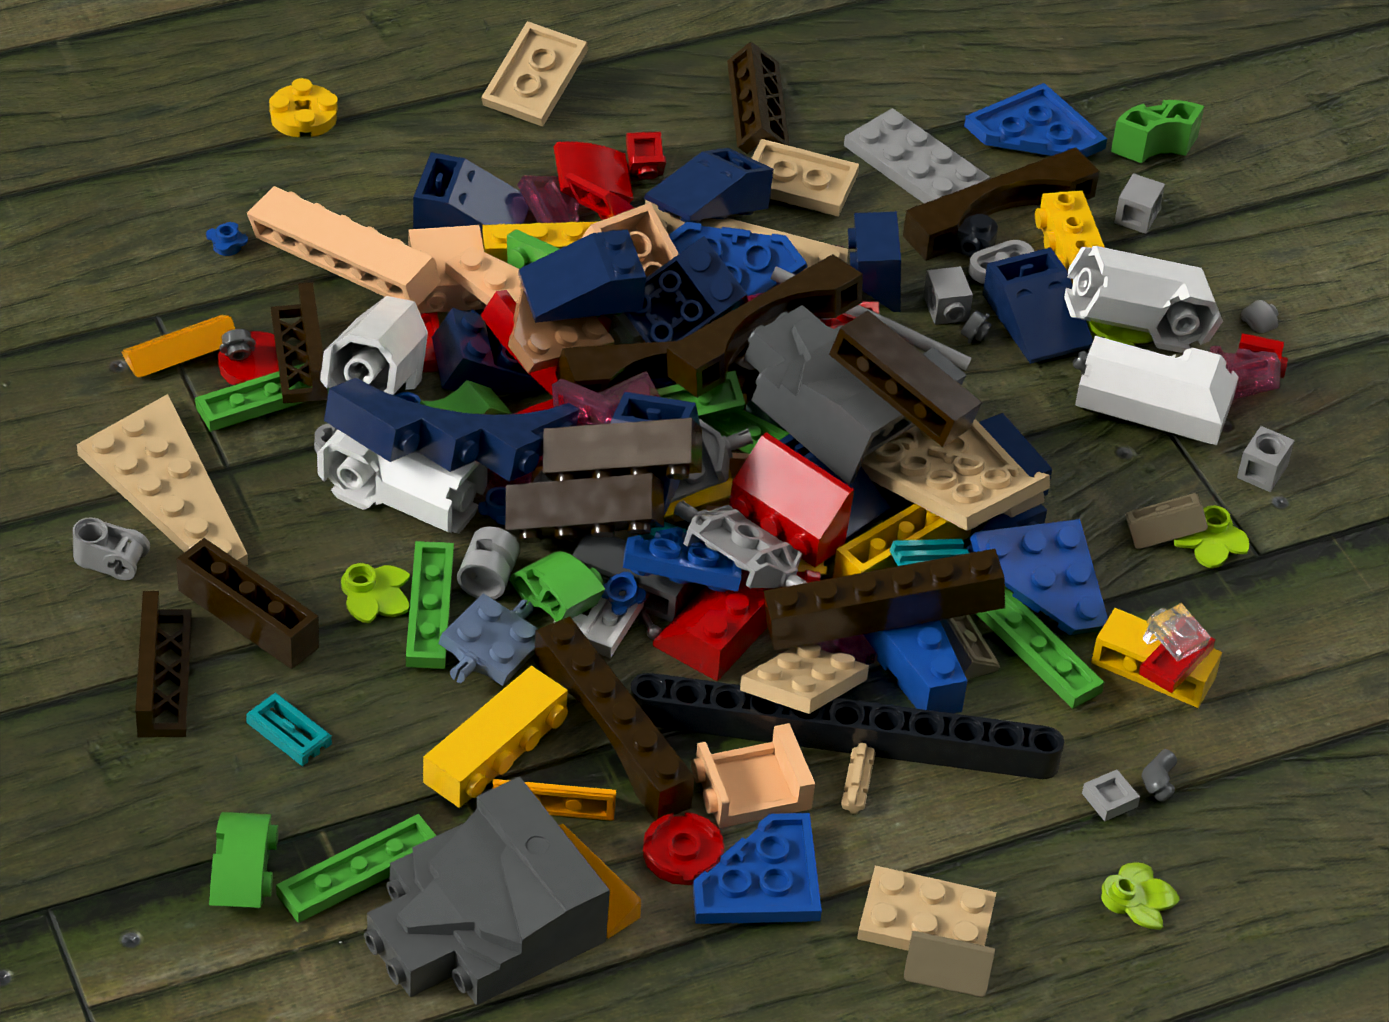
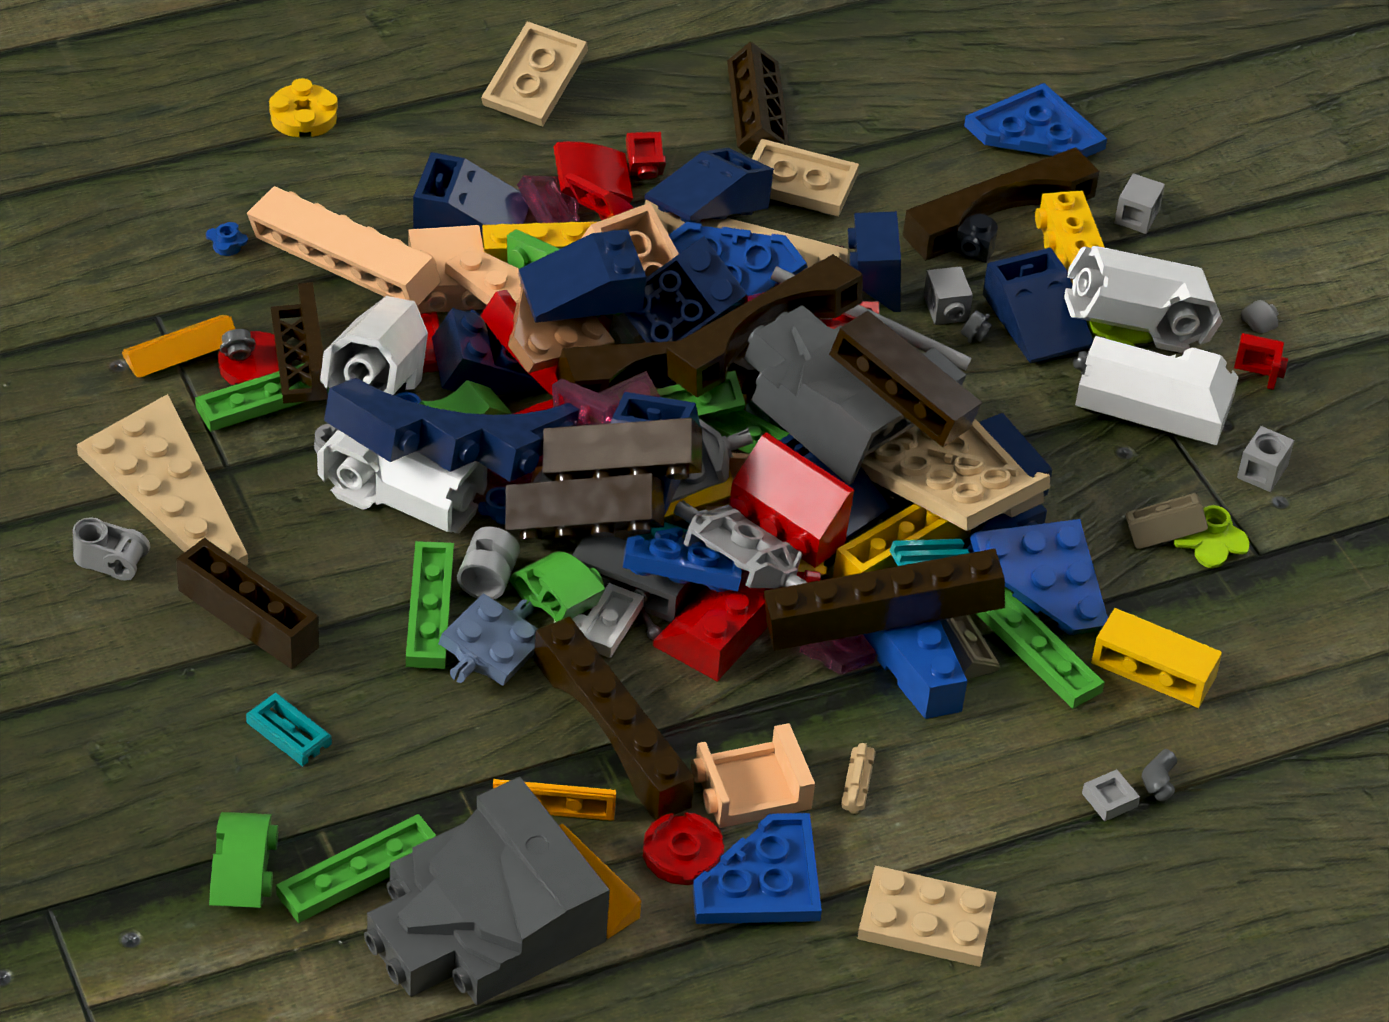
dark brown fence [135,591,192,737] -> none
lime plate [341,563,410,623] -> none
yellow brick [423,665,568,808] -> none
blue plate [602,572,646,615] -> none
black beam [630,673,1064,779] -> none
tan plate [740,643,869,714] -> none
light grey plate [844,108,990,203] -> none
dark tan slope [903,931,995,997] -> none
light grey plate [968,240,1034,284] -> none
lime plate [1101,862,1180,930] -> none
bright green brick [1111,100,1204,163] -> none
red tile [1139,621,1216,693] -> none
clear bracket [1142,603,1211,662] -> none
clear pink wing [1210,346,1281,400] -> none

